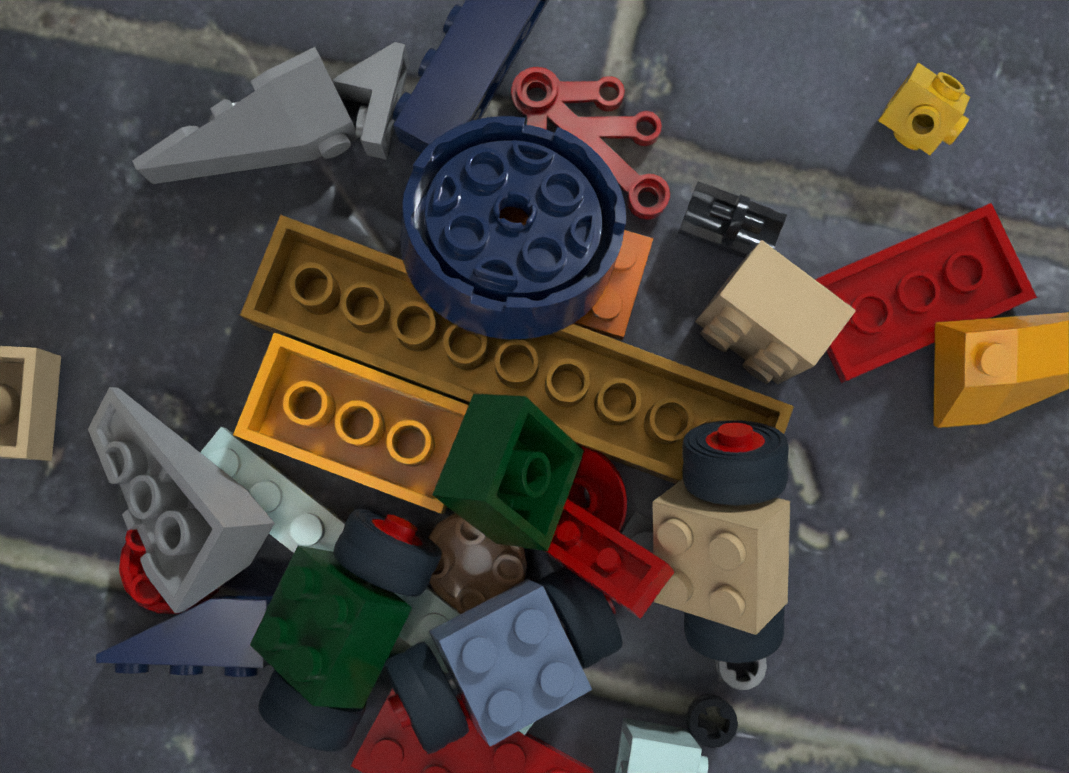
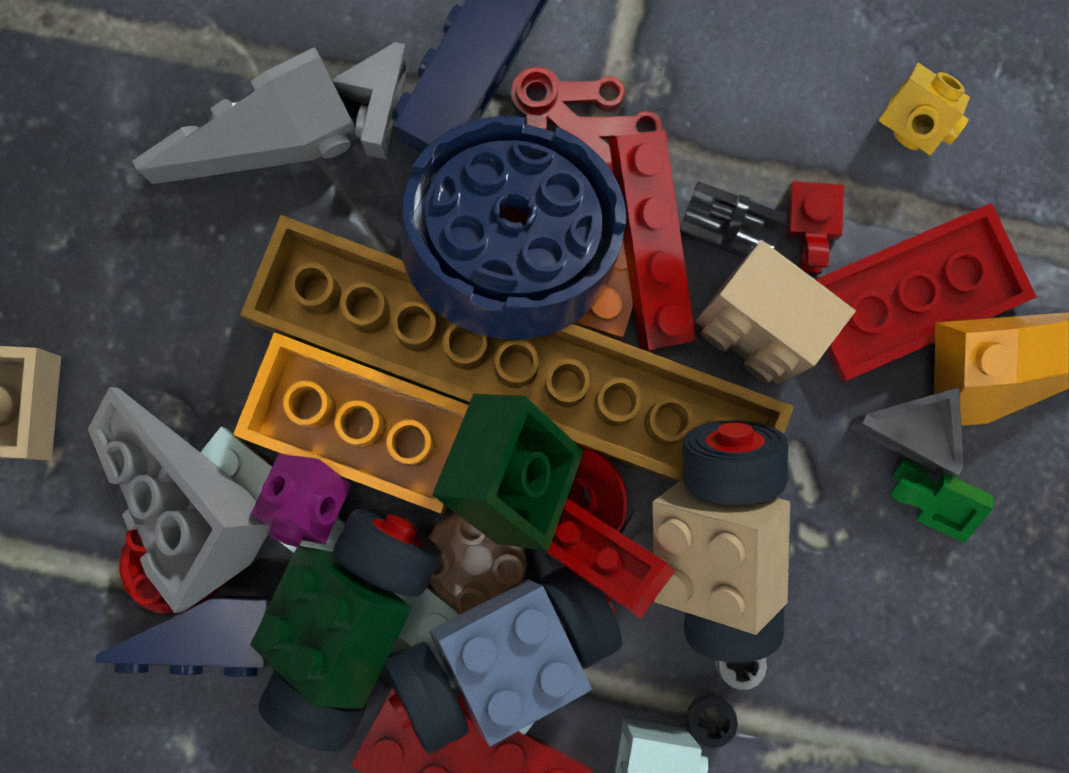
none -> magenta brick [251,454,351,547]
none -> red plate [608,130,696,350]
none -> red plate [786,181,844,275]
none -> flat silver slope [848,387,964,477]
none -> green plate [890,460,994,543]

